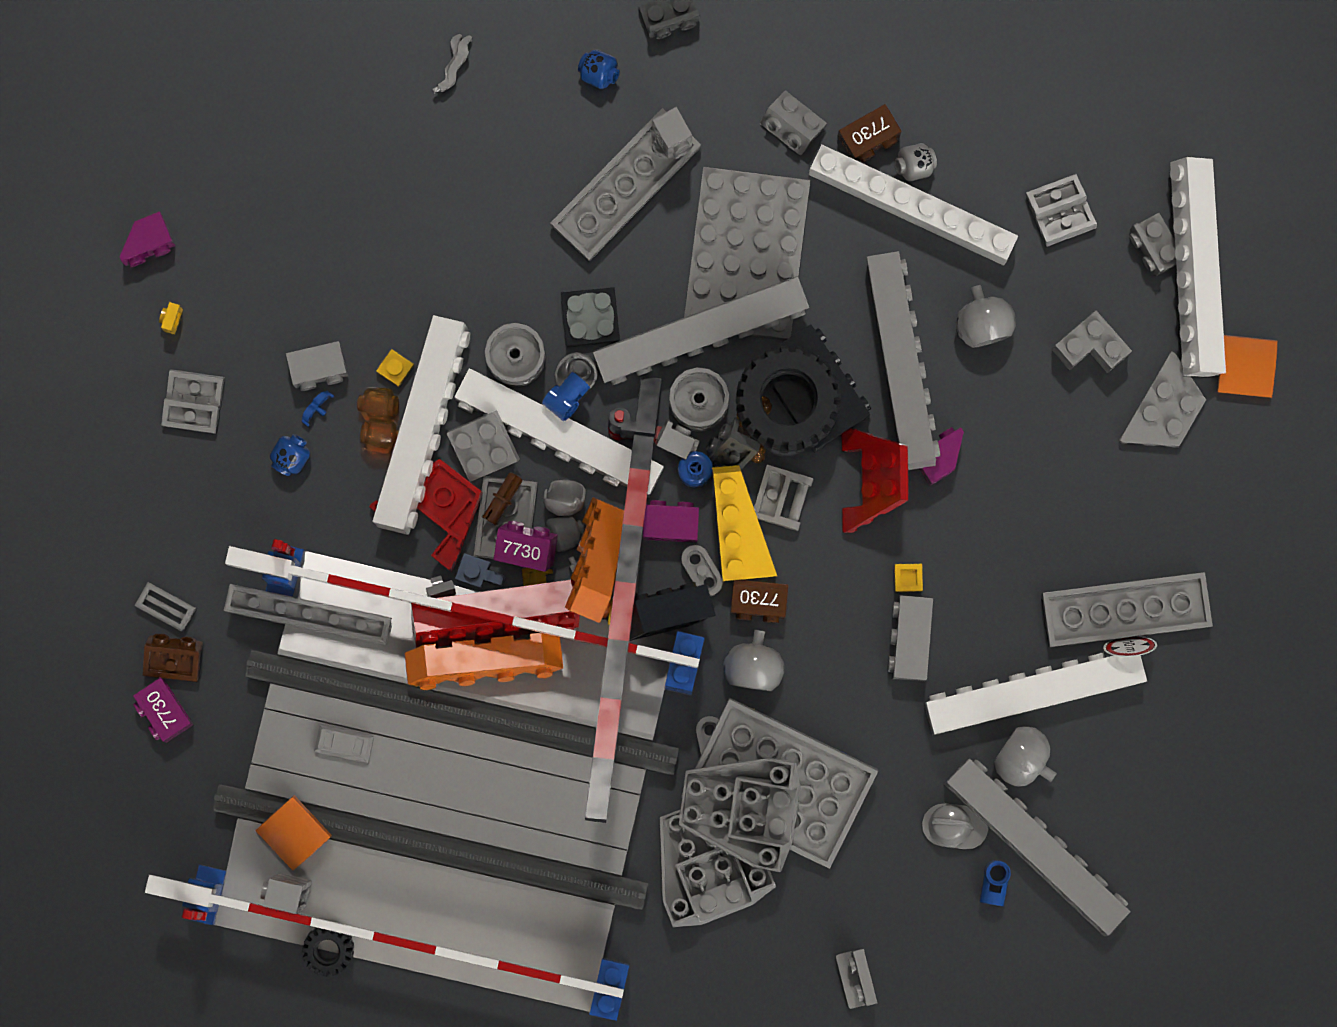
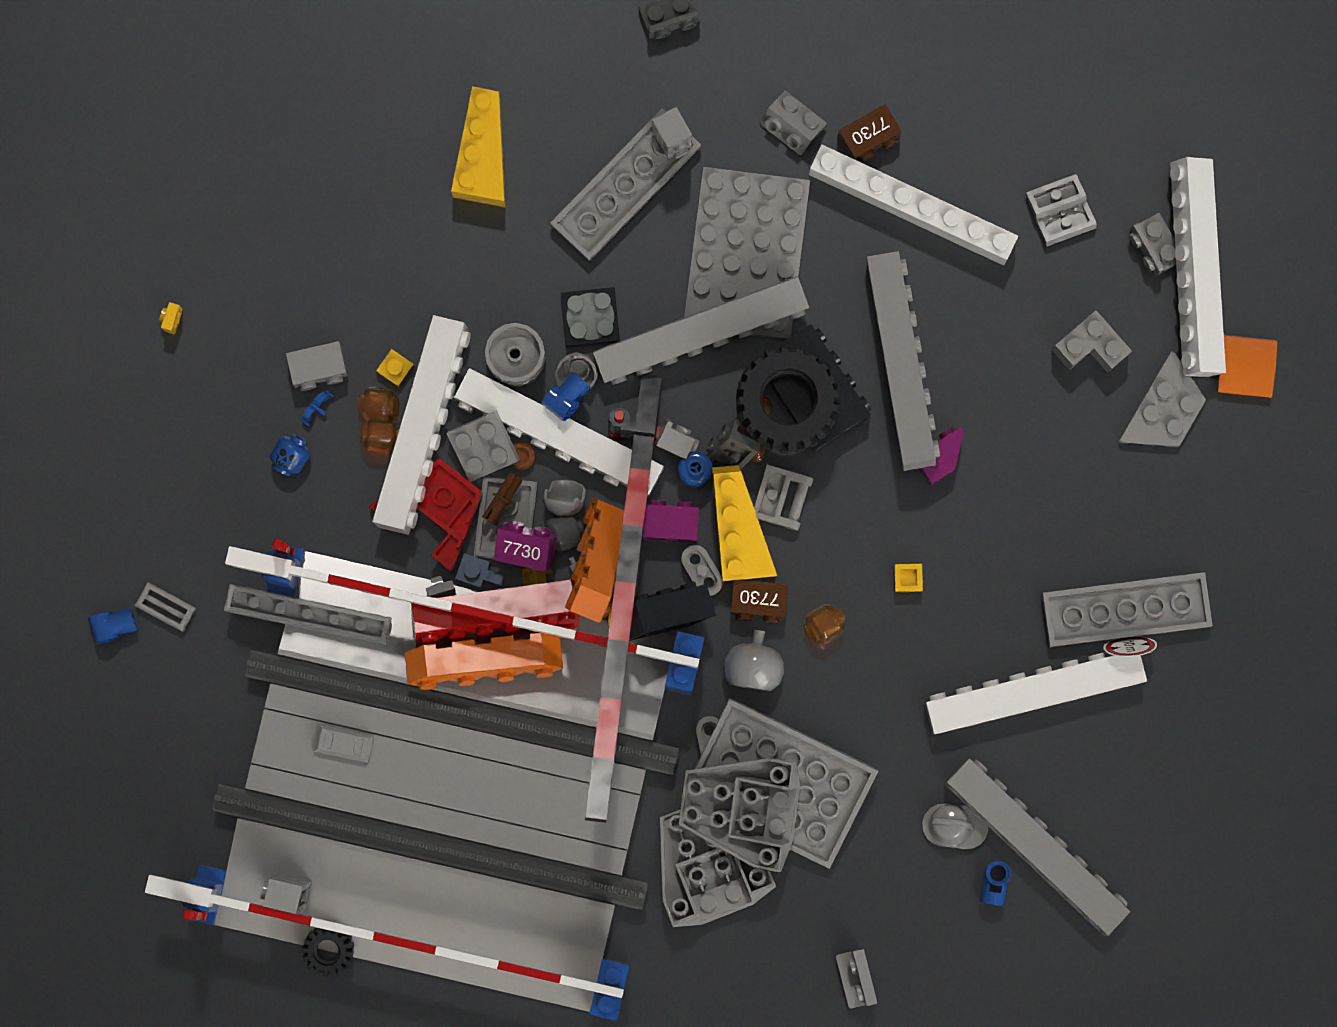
magenta slope [119,211,175,267] -> none
magenta brick [133,678,194,743] -> none
reddish brown bracket [143,634,203,682] -> none
light grey slope [161,369,225,433] -> none
orange slope [255,795,332,871] -> none
light grey hair [432,34,472,94] -> none
blue head [578,49,620,89] -> none
light grey wheel [669,367,729,432] -> none
red wing [842,428,908,533] -> none
light grey brick [888,595,933,682] -> none
light grey head [895,143,937,181] -> none
light grey piece [955,285,1016,348] -> none
light grey piece [994,726,1057,786] -> none
none -> blue piece [88,607,138,645]
none -> yellow wedge [451,86,506,208]
none -> dark orange tile [511,442,535,470]
none -> clear orange head [804,604,846,644]

